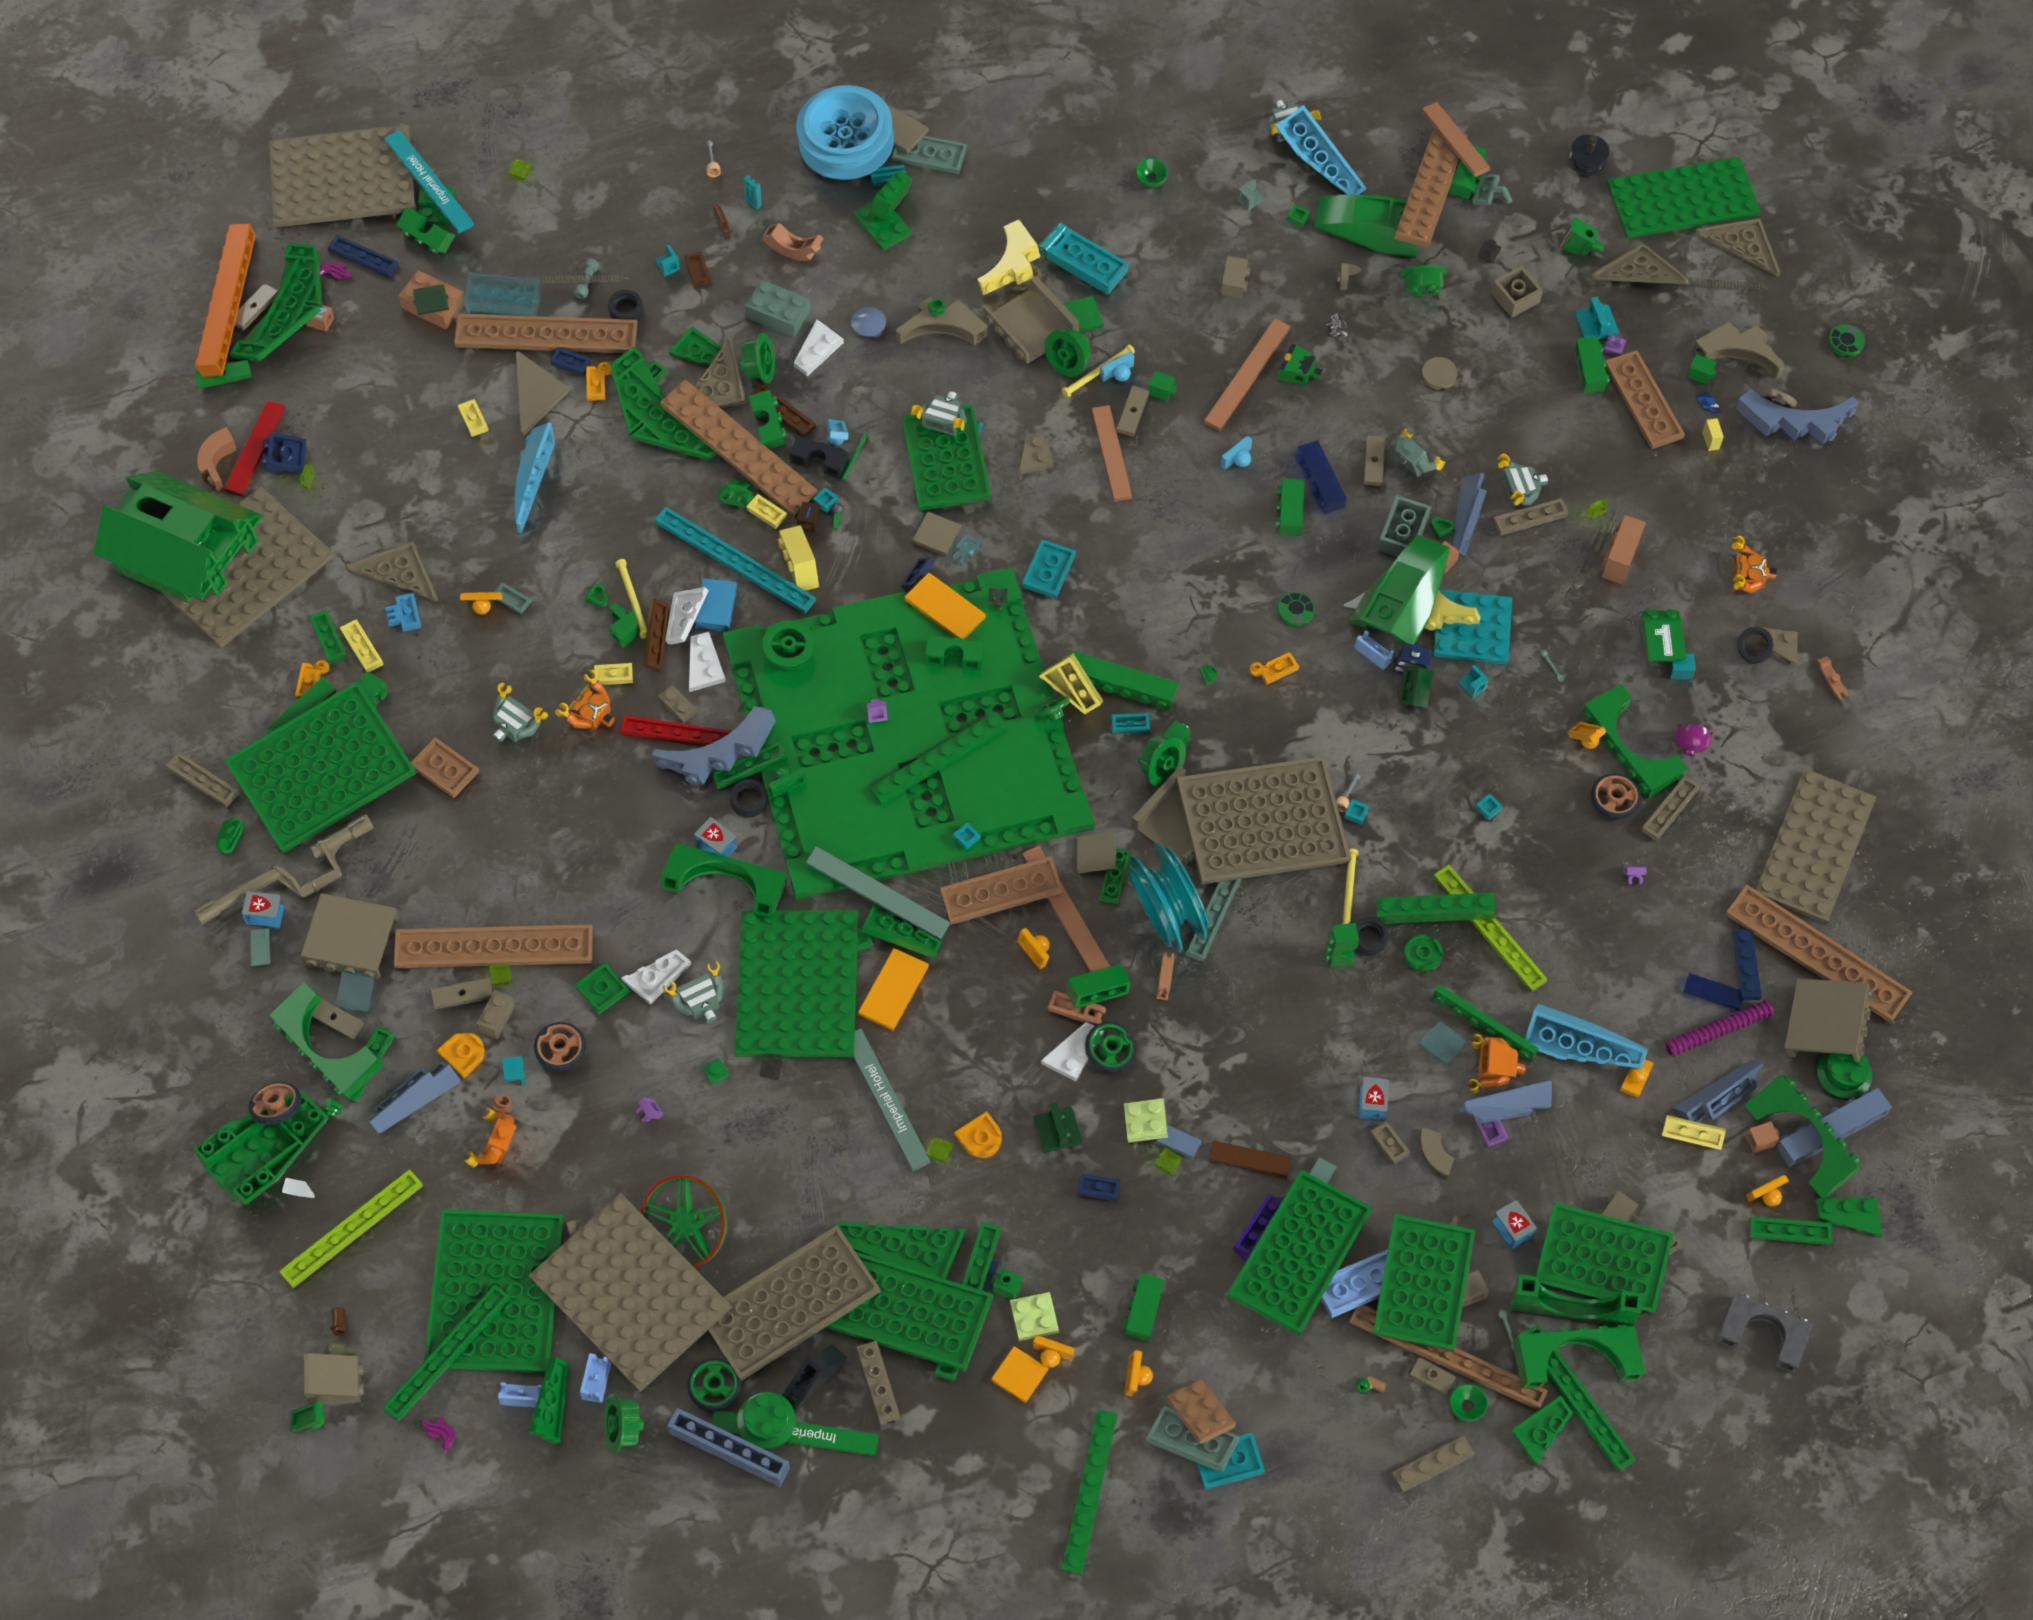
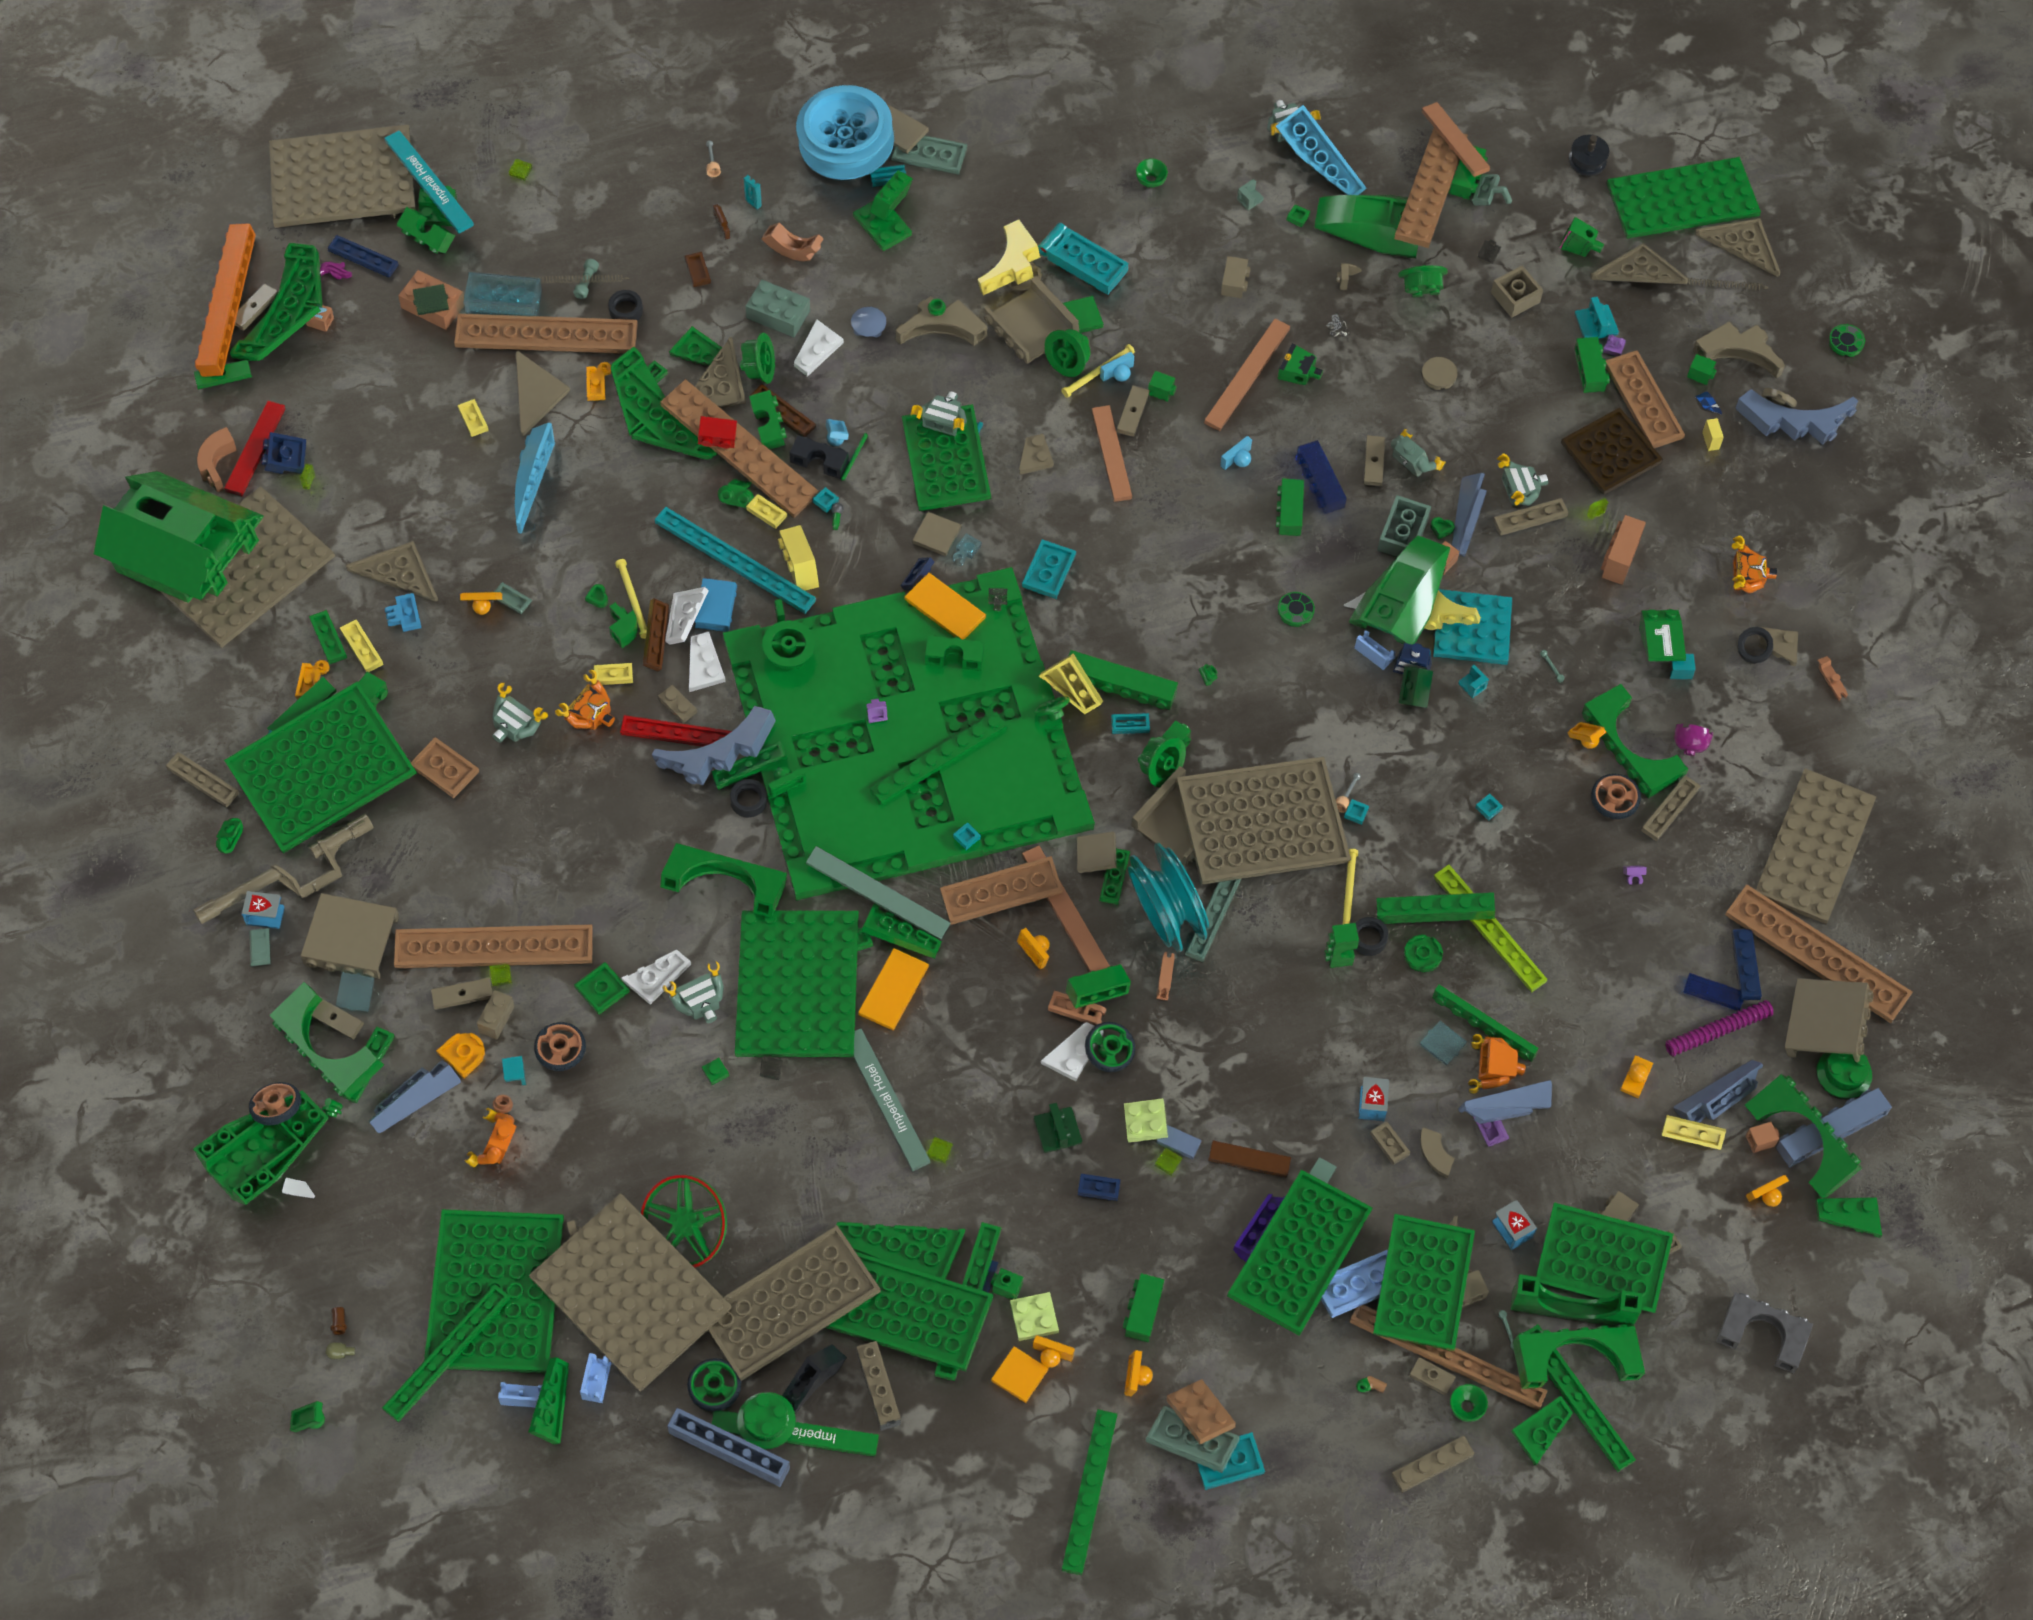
lime plate [279,1169,423,1288] -> none
dark tan slope [304,1353,364,1406] -> none
magenta piece [422,1417,456,1454] -> none
dark blue plate [550,347,591,376] -> none
green piece [603,1394,644,1453] -> none
medium lavender tile [636,1098,664,1122] -> none
teal panel [655,245,680,277] -> none
piece [694,817,737,857] -> none
dark brown brick [797,501,821,533] -> none
light orange tile [954,1111,1002,1158] -> none
light orange hinge [1249,652,1299,685] -> none
medium azure wedge [1525,1004,1648,1068] -> none
green plate [1749,1217,1832,1245] -> none
none -> red brick [698,416,737,449]
none -> green tile [774,599,785,623]
none -> dark brown plate [1561,407,1663,495]

